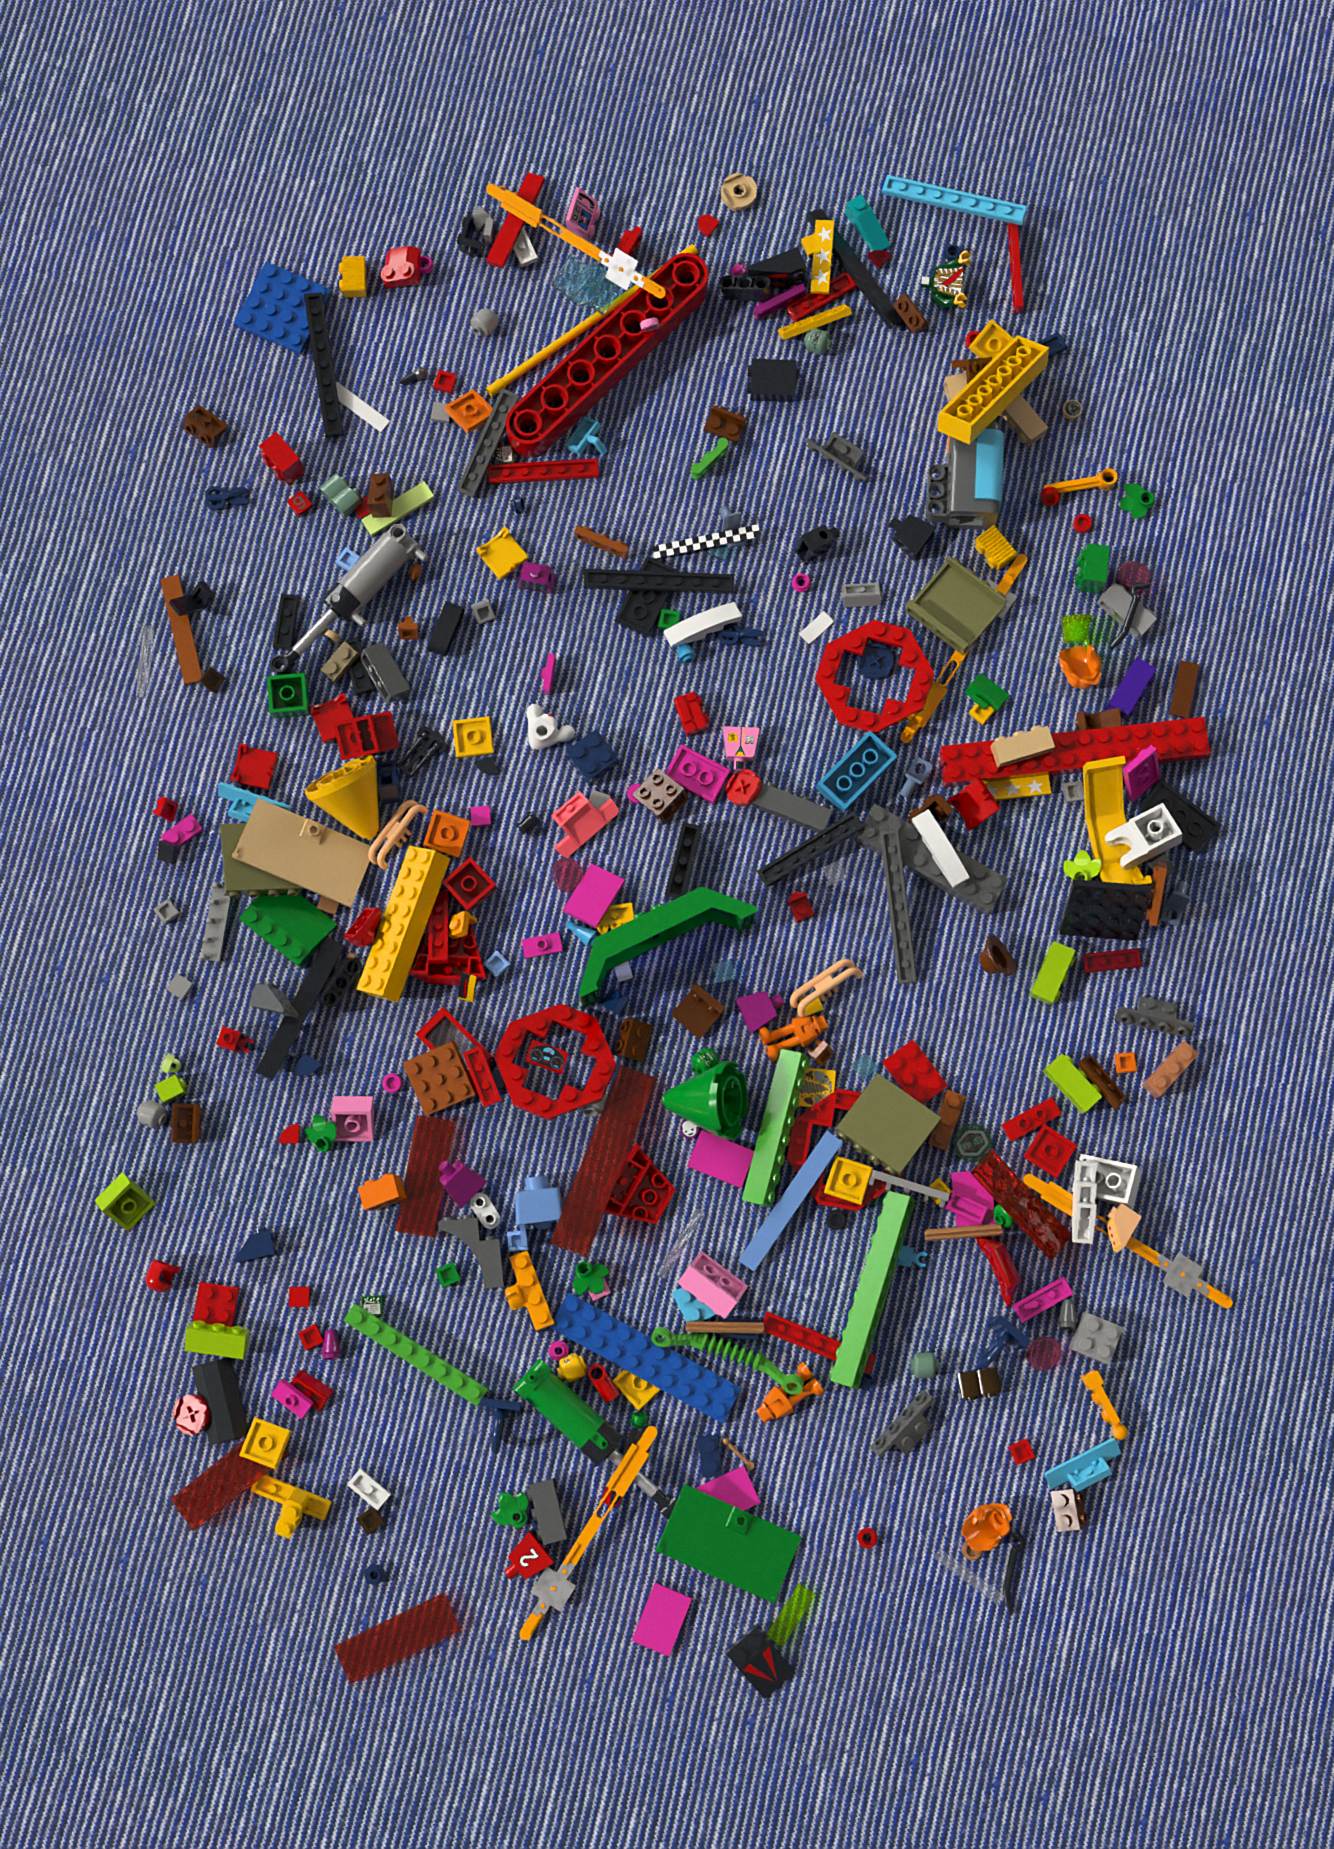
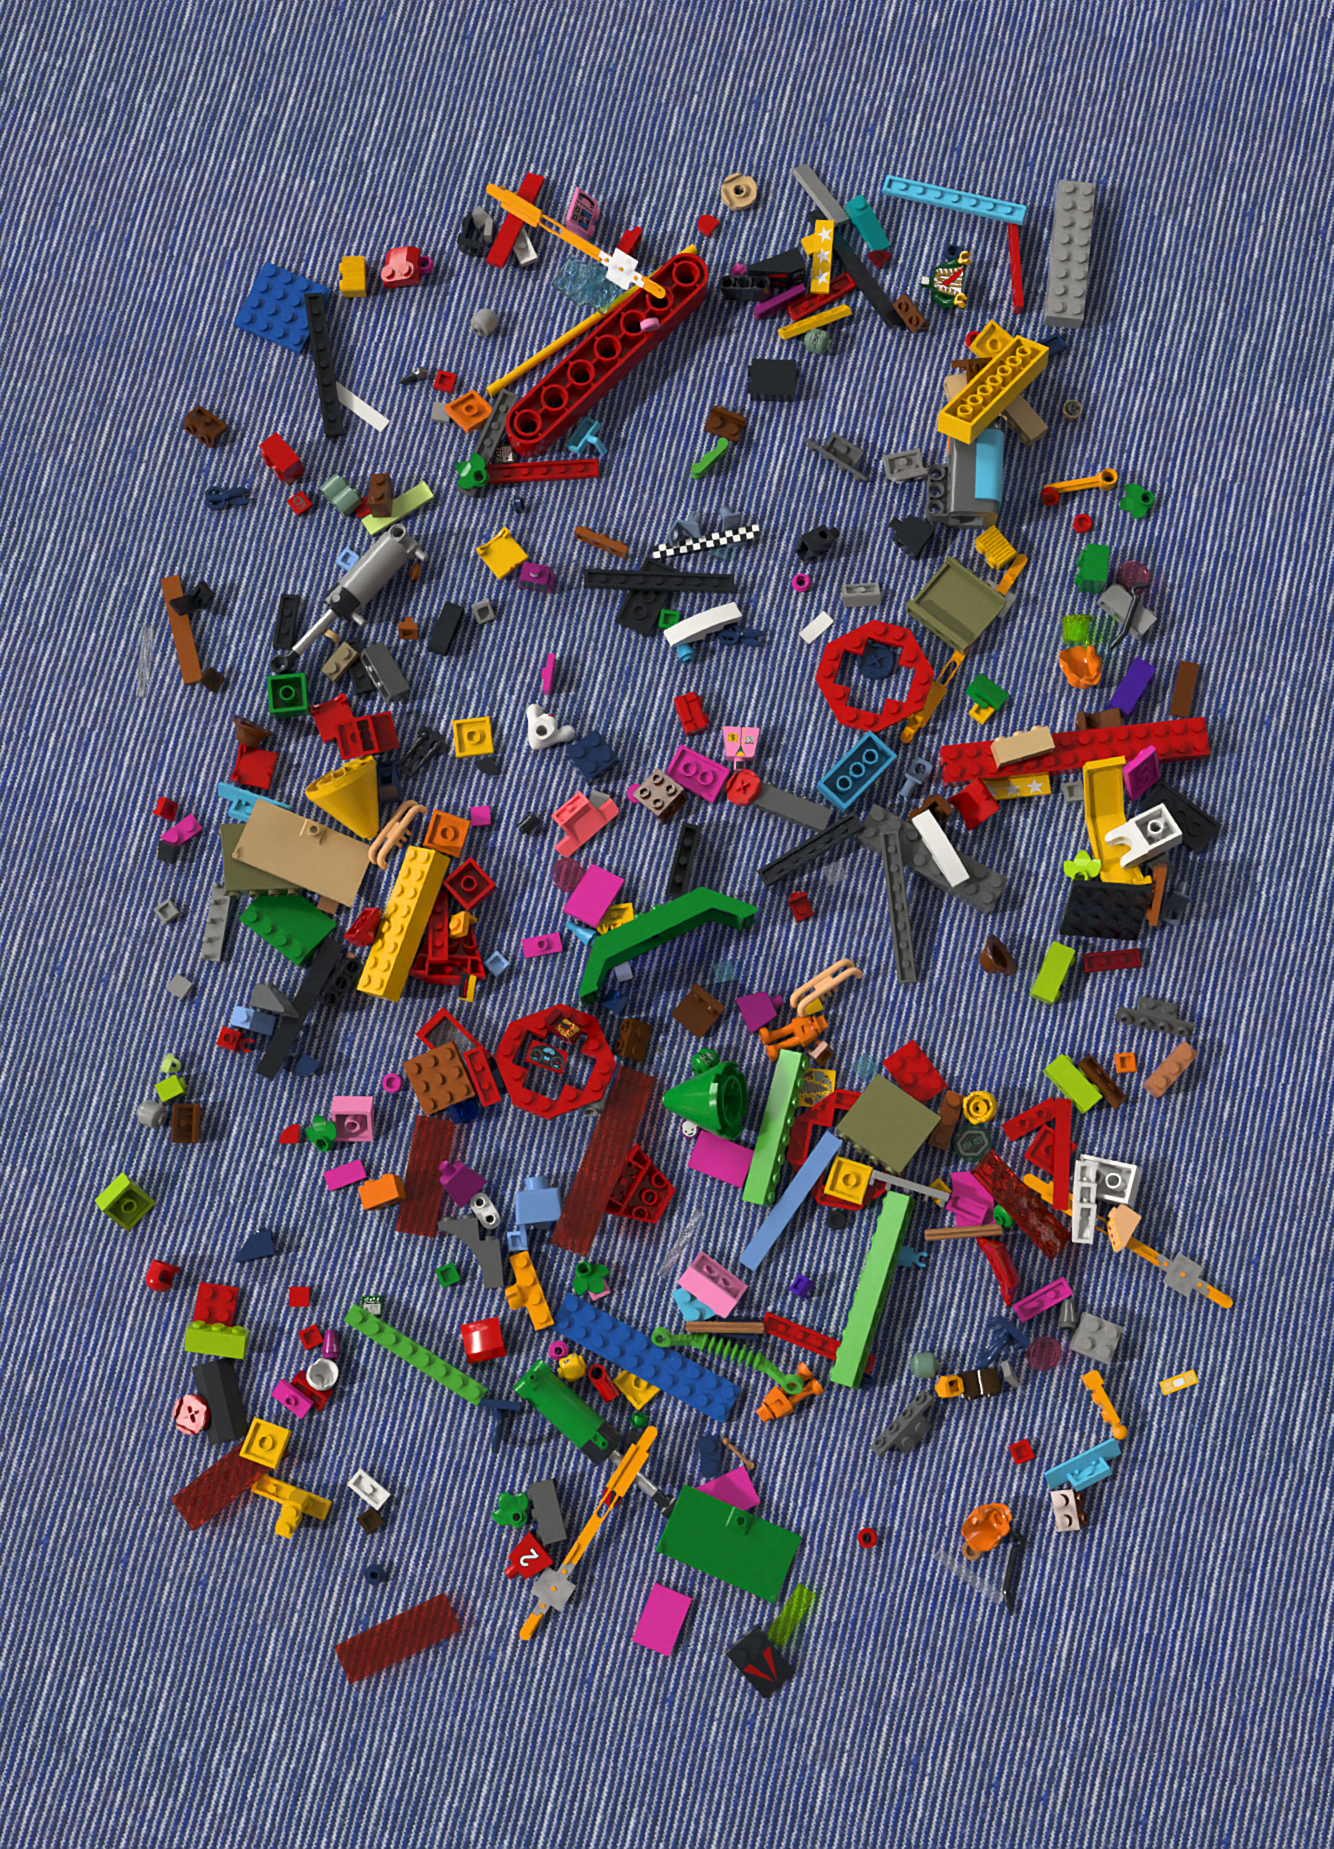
none -> light blue slope [230,1005,277,1036]
none -> reddish brown hat [231,715,275,748]
none -> white hair [306,1358,339,1390]
none -> dark pink tile [323,1159,367,1191]
none -> clear blue bracket [447,1098,481,1125]
none -> green plate [456,452,489,489]
none -> red slope [460,1316,507,1364]
none -> dark red leg [544,1008,582,1046]
none -> sand blue bracket [668,511,702,547]
none -> dark purple tile [789,1273,816,1300]
none -> light grey tile [792,164,850,228]
none -> light grey bracket [883,448,929,483]
none -> light orange rock [935,1374,964,1398]
none -> yellow hair [963,1091,998,1125]
none -> light grey tile [1001,1360,1019,1388]
none -> light grey brick [1043,180,1096,329]
none -> red sticker [1053,1098,1071,1211]
none -> yellow sticker [1159,1369,1198,1396]

